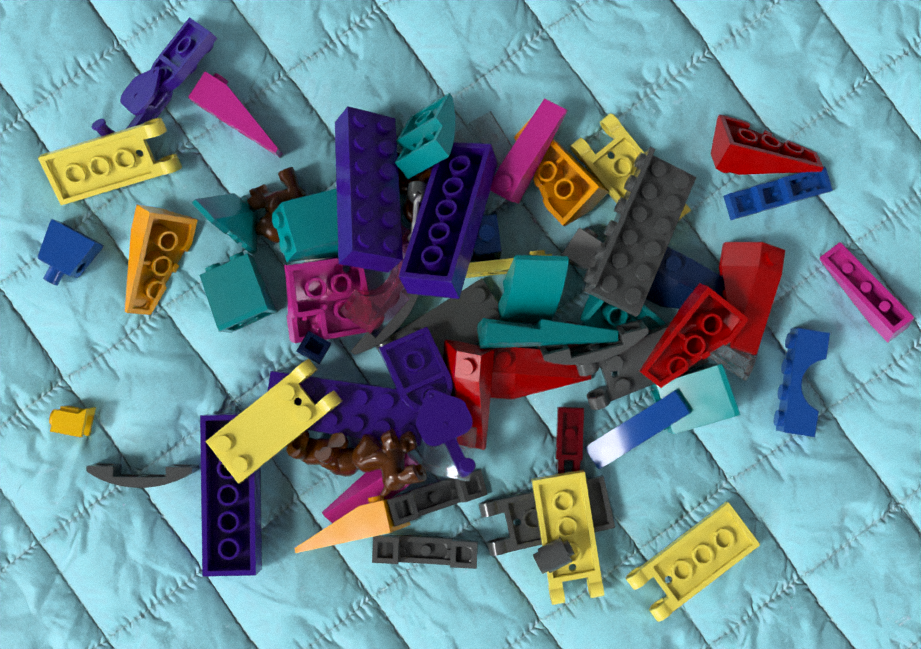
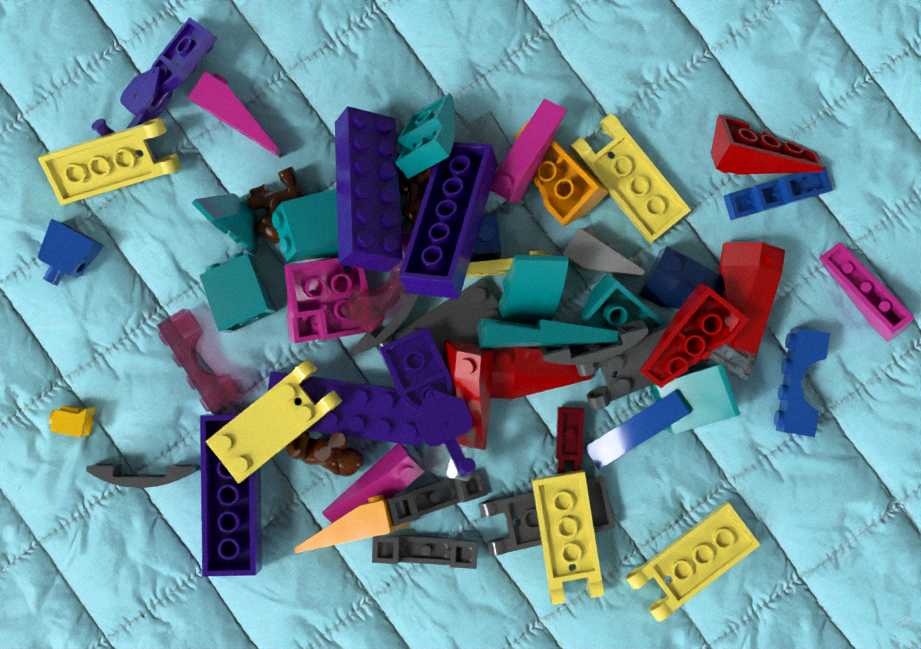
light orange wedge [125,204,198,315] -> none
dark blue slope [296,331,332,365] -> none
reddish brown animal [352,429,427,496] -> none
dark grey hinge [407,181,427,241] -> none
dark grey brick [533,537,575,574] -> none
dark grey bracket [583,147,696,317] -> none
none -> clear pink arch [157,308,244,414]

